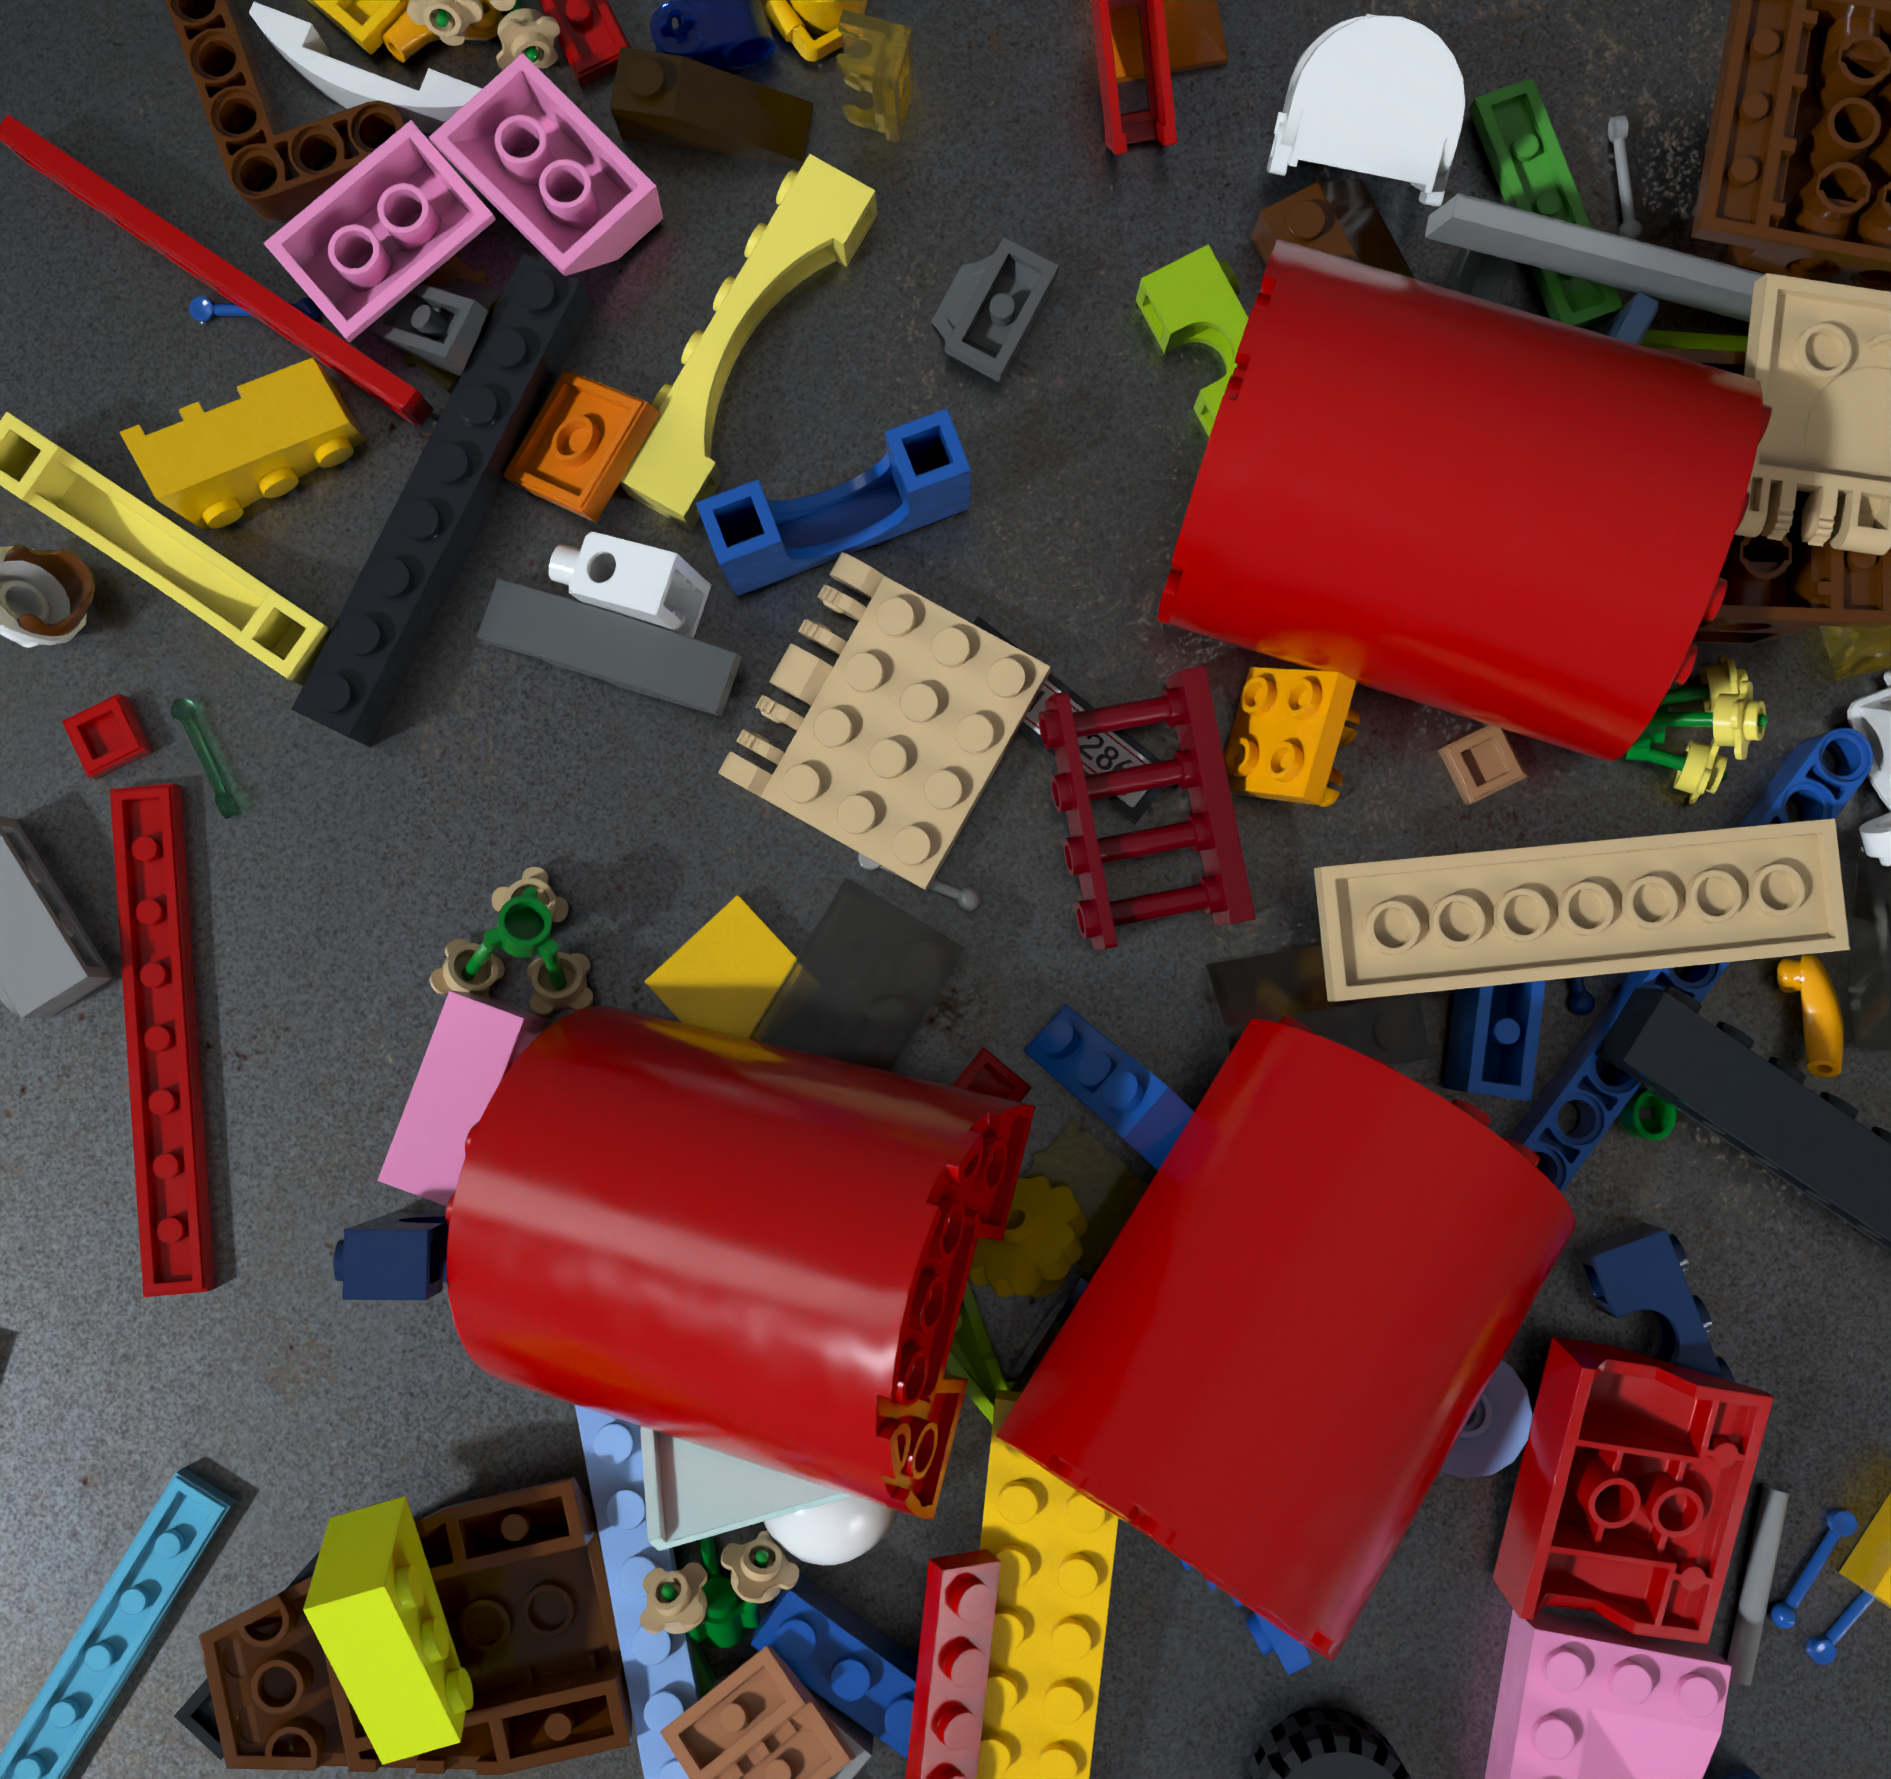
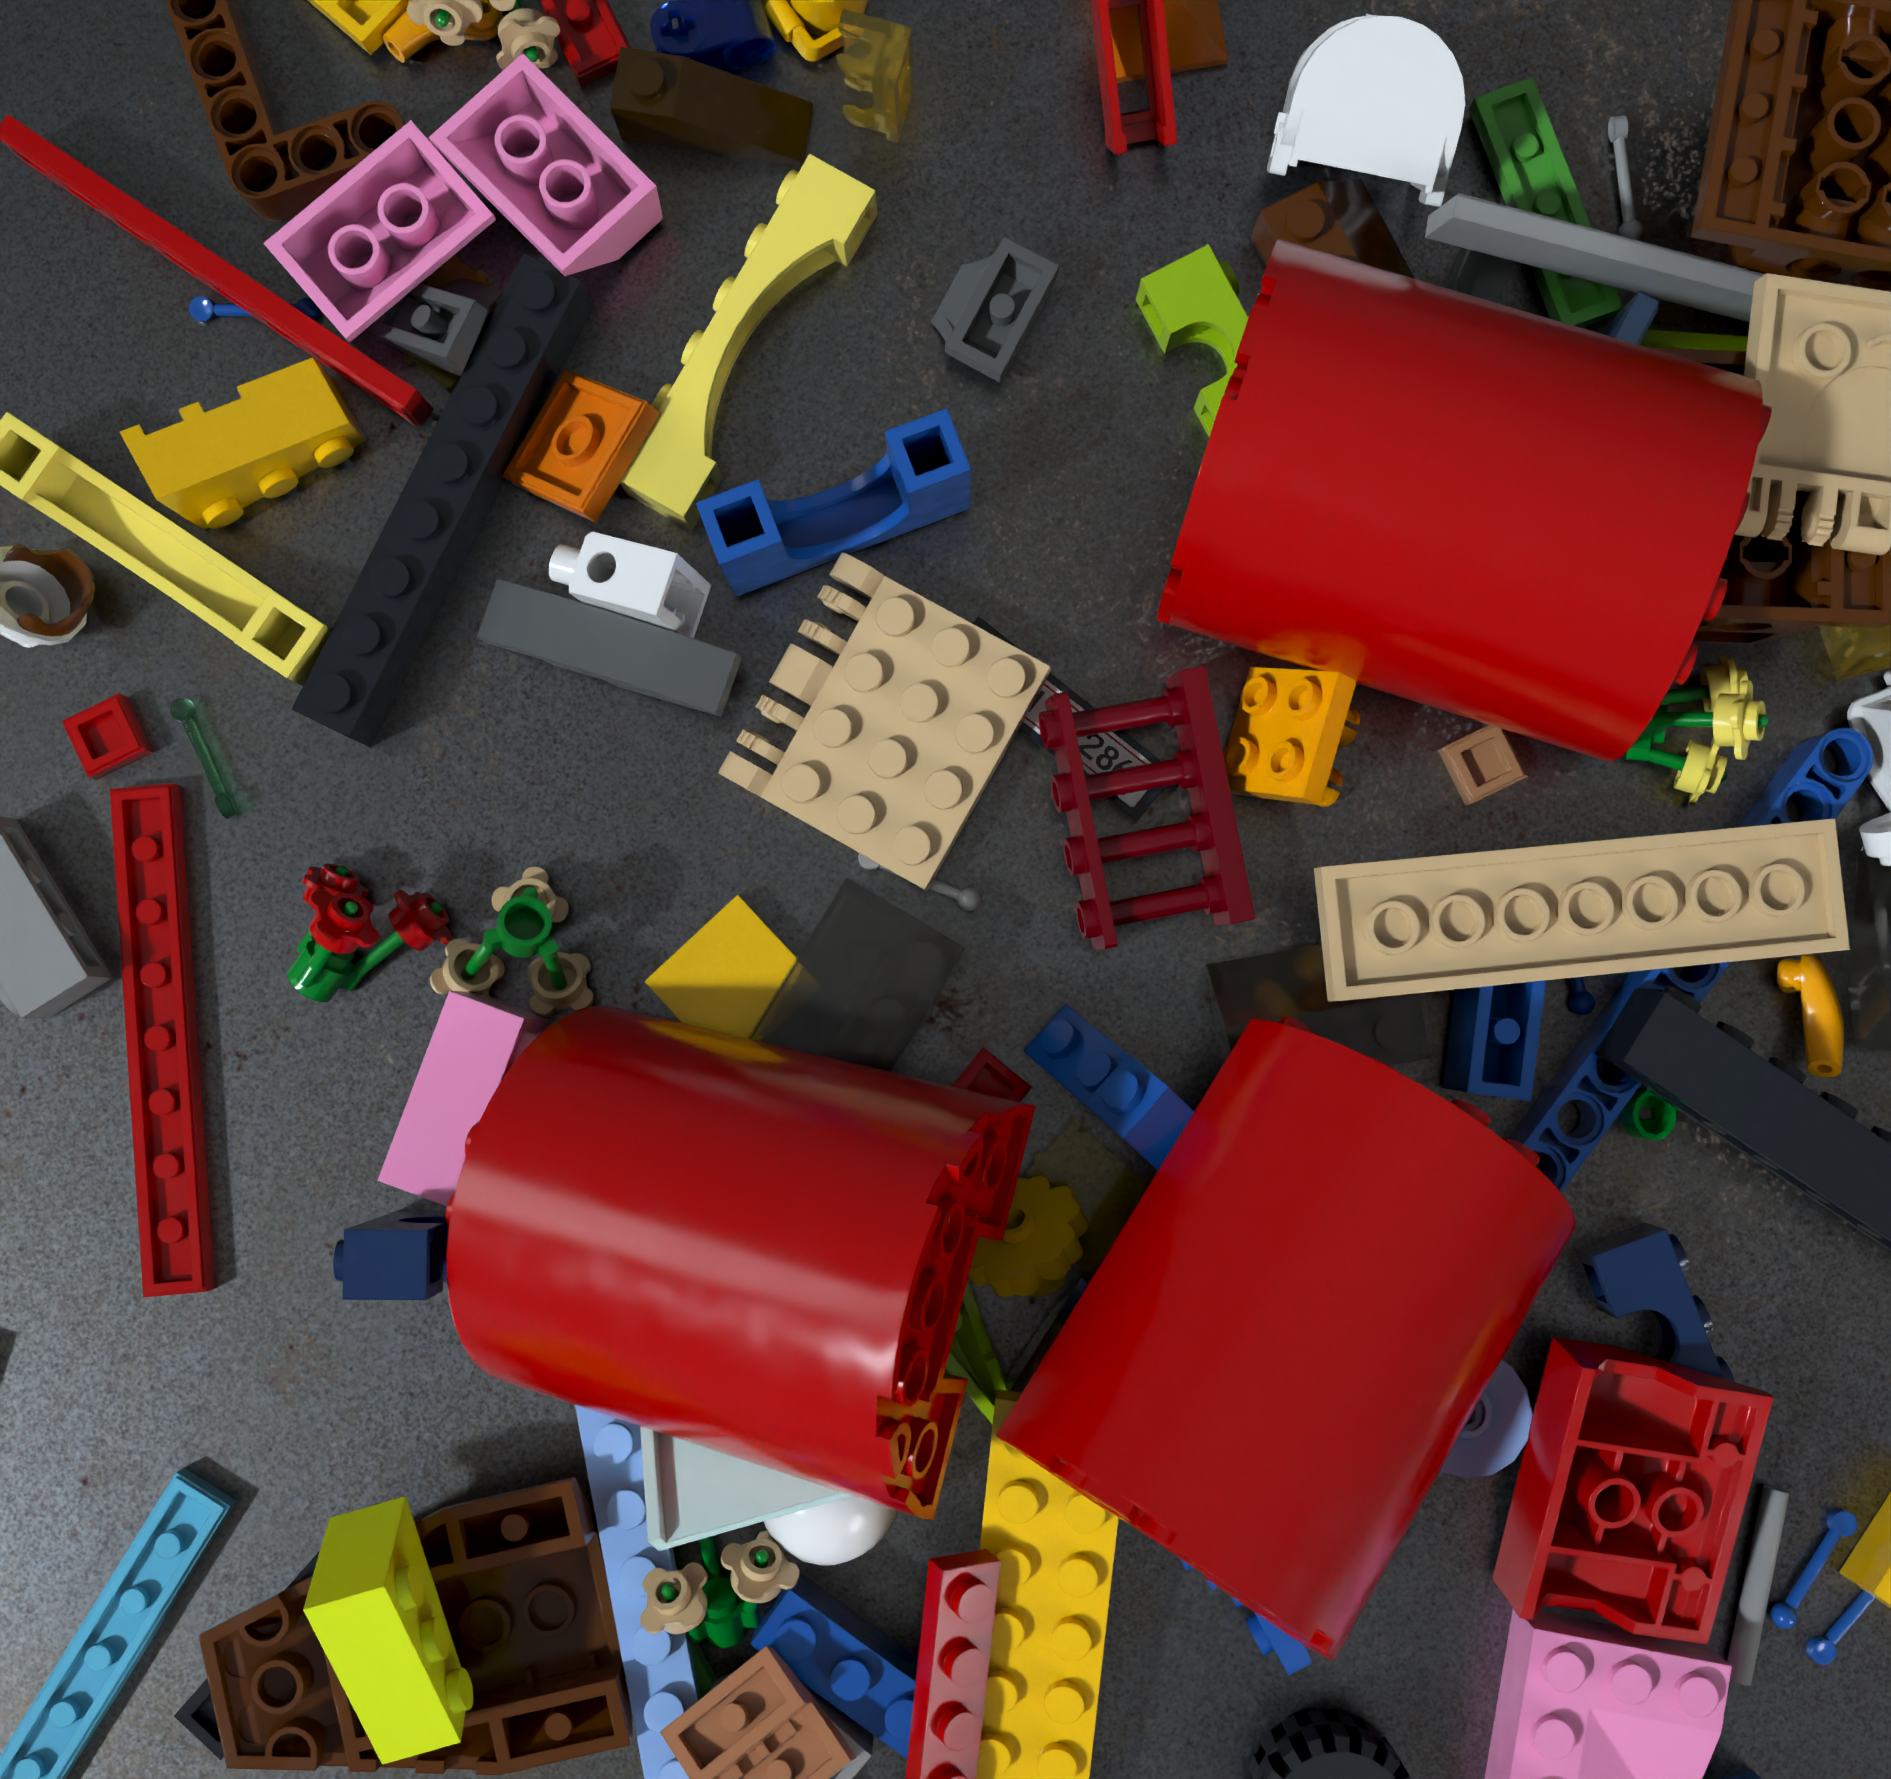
white slope [249,2,482,133] -> none
none -> red plant [287,863,453,1002]

